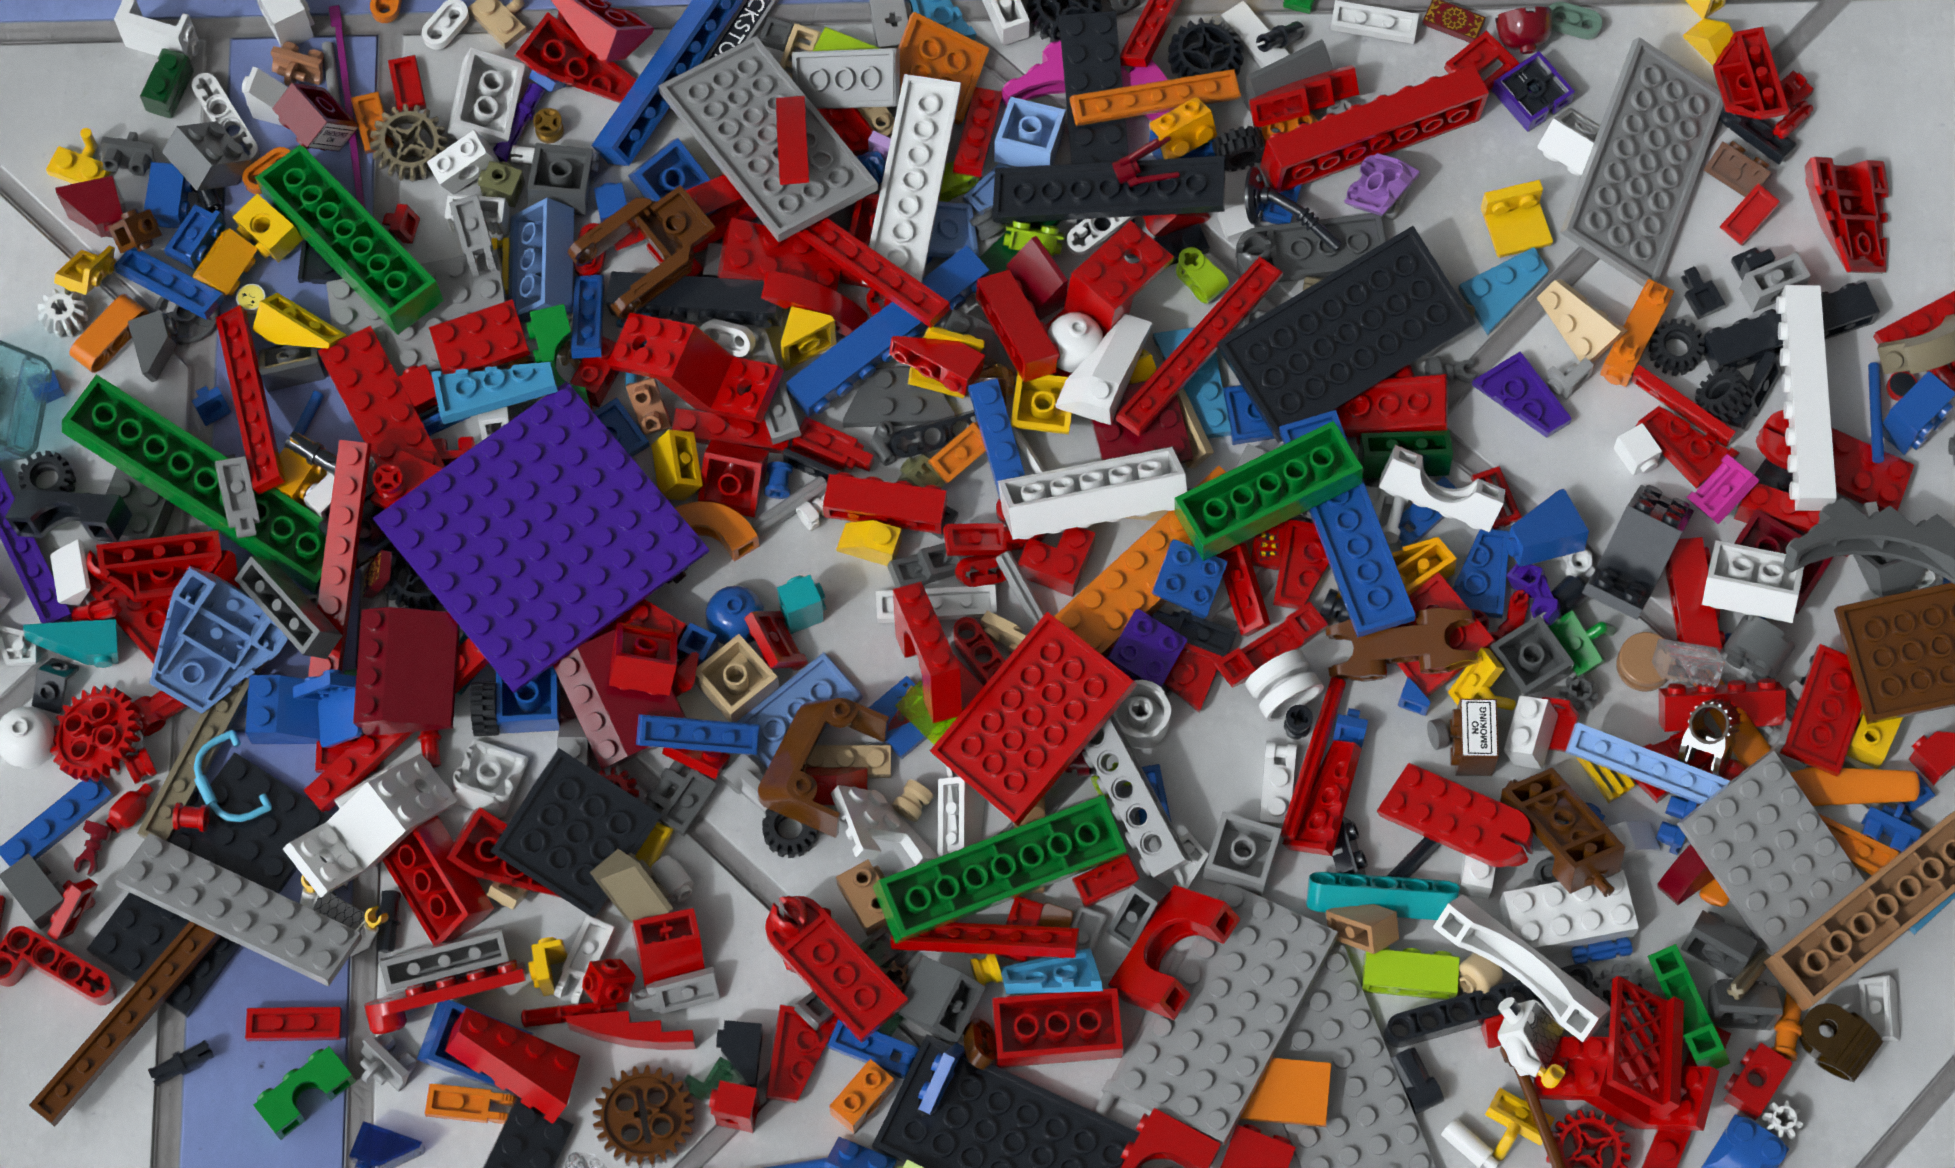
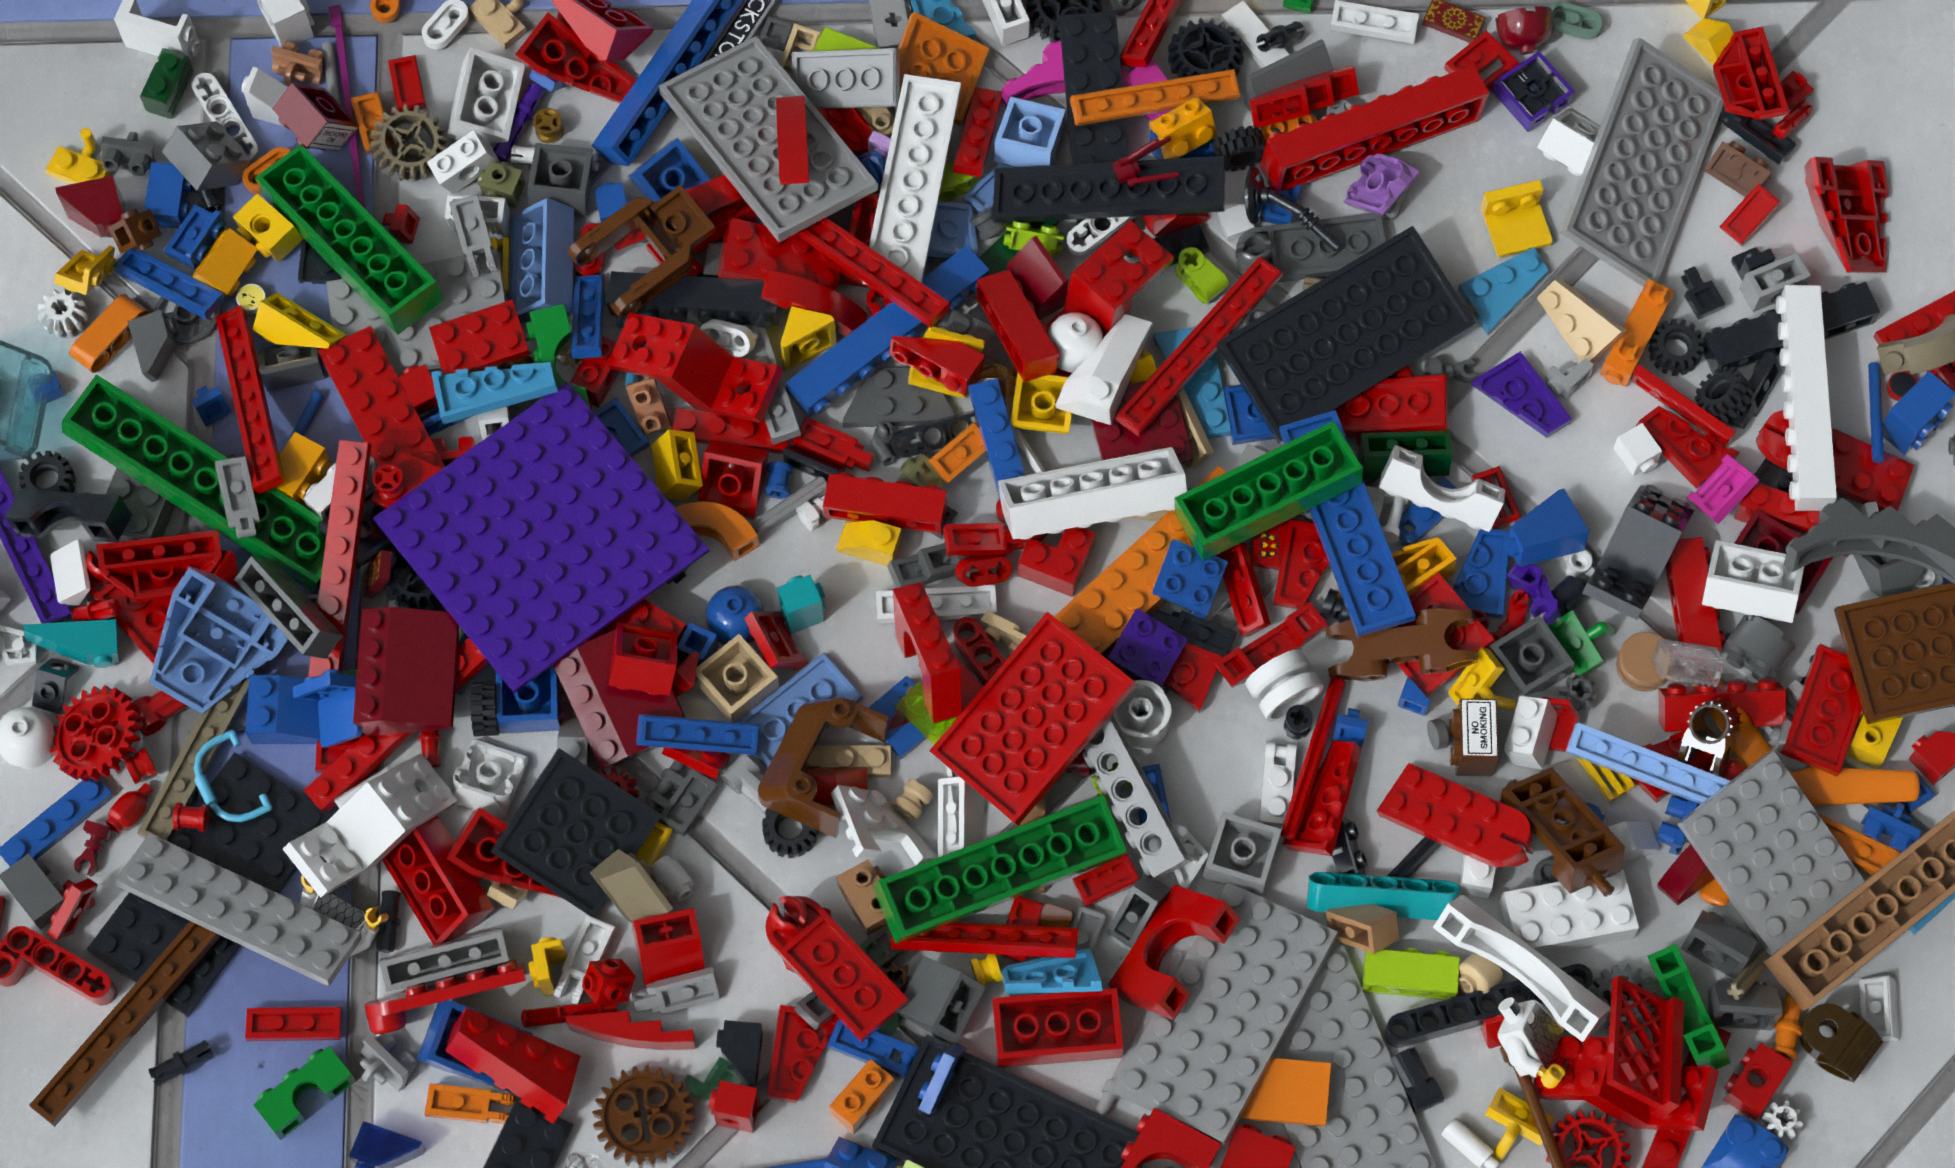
black pin [284,431,337,476] -> none
reddish brown beam [963,1018,997,1070] -> none
light grey axle [996,551,1045,627] -> none
blue axle [1571,937,1633,964] -> none

